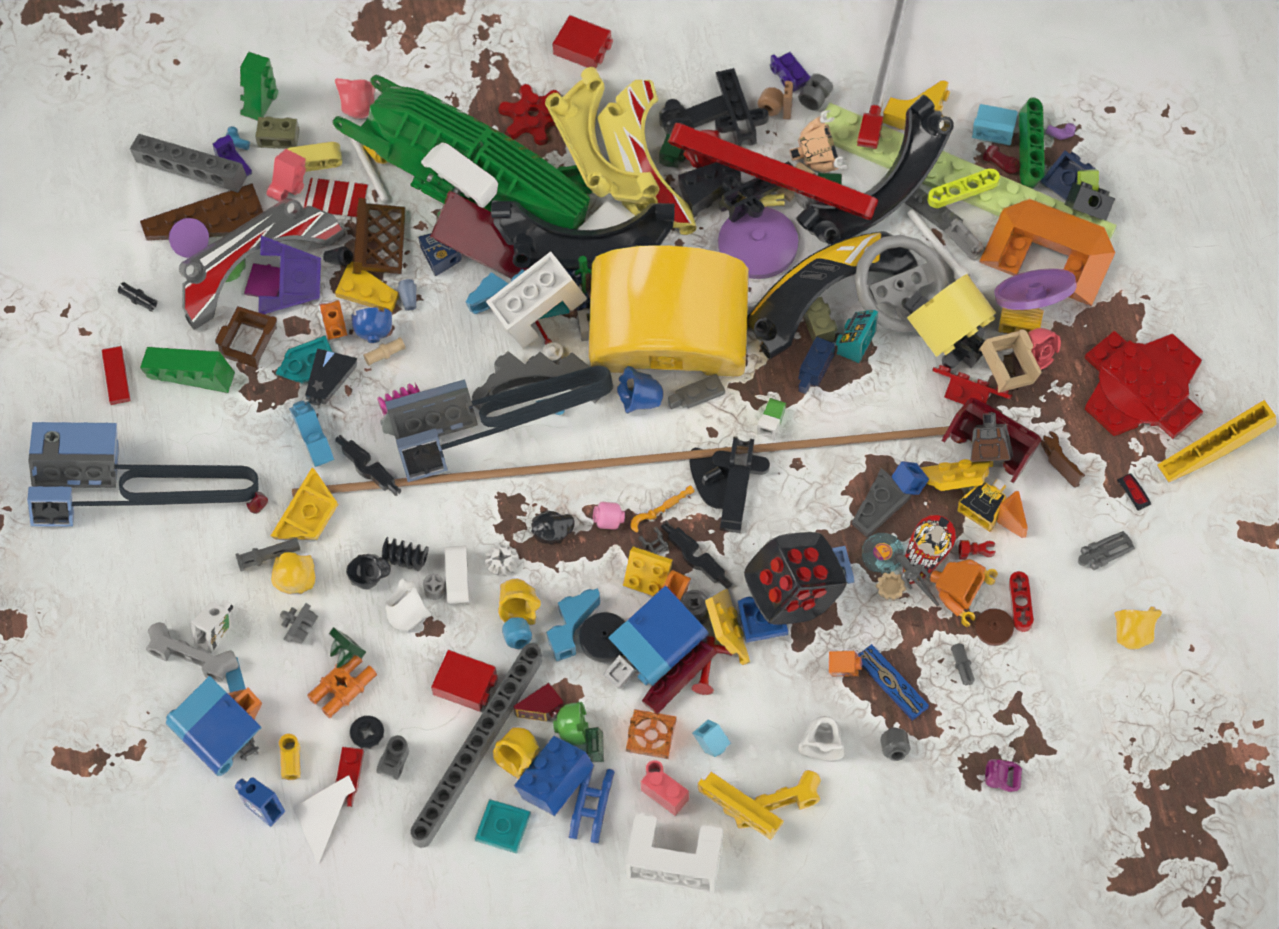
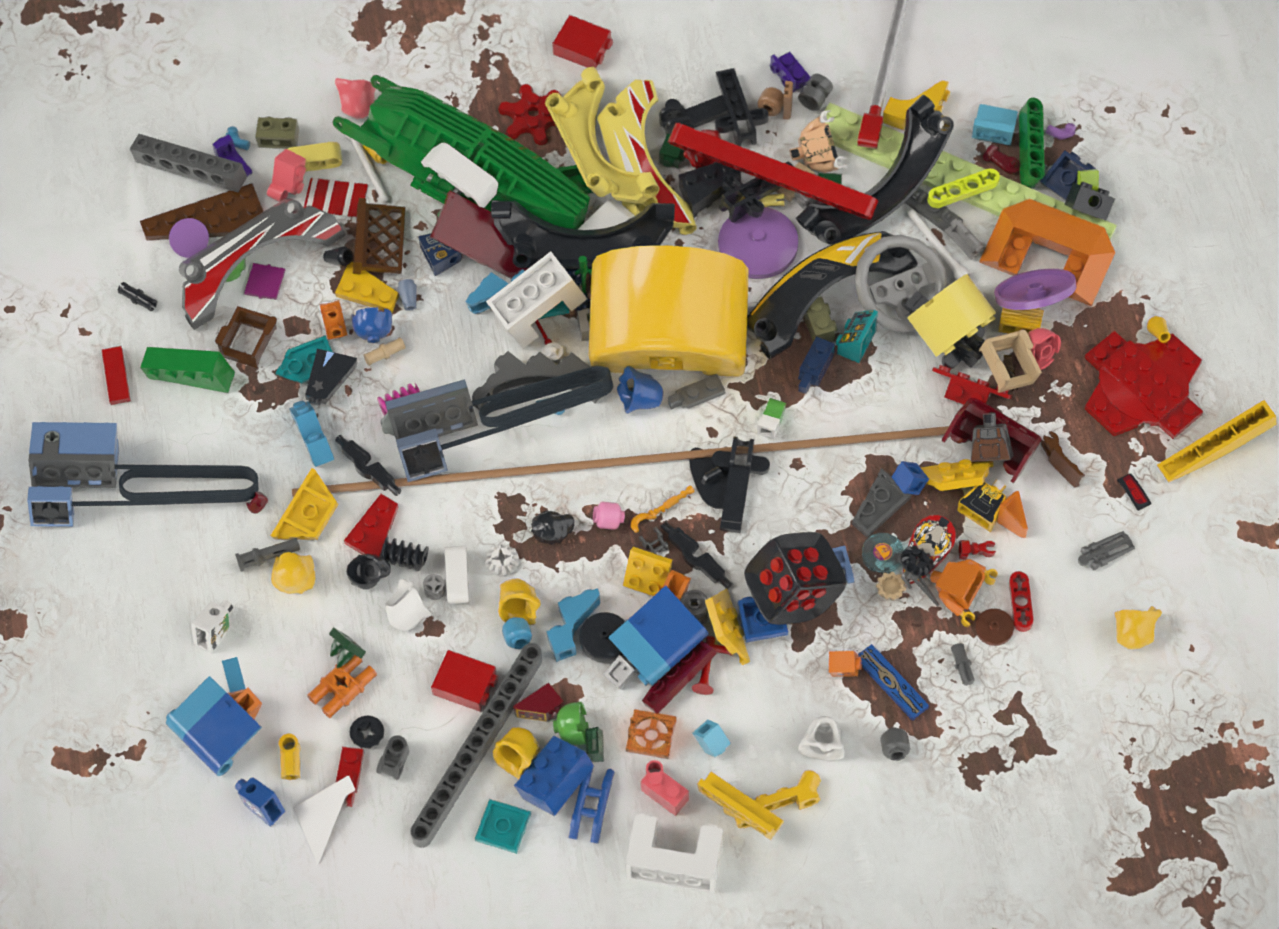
light grey plate [146,622,239,682] -> none
dark grey piece [237,737,259,761] -> none
green wedge [240,51,278,121] -> none
dark purple wing [258,235,321,314] -> none
dark grey hips [280,603,318,644] -> none
magenta piece [985,759,1022,792] -> none
none -> red wing [344,493,398,557]
none -> black gear [901,545,933,576]
none -> yellow cone [1147,316,1171,343]

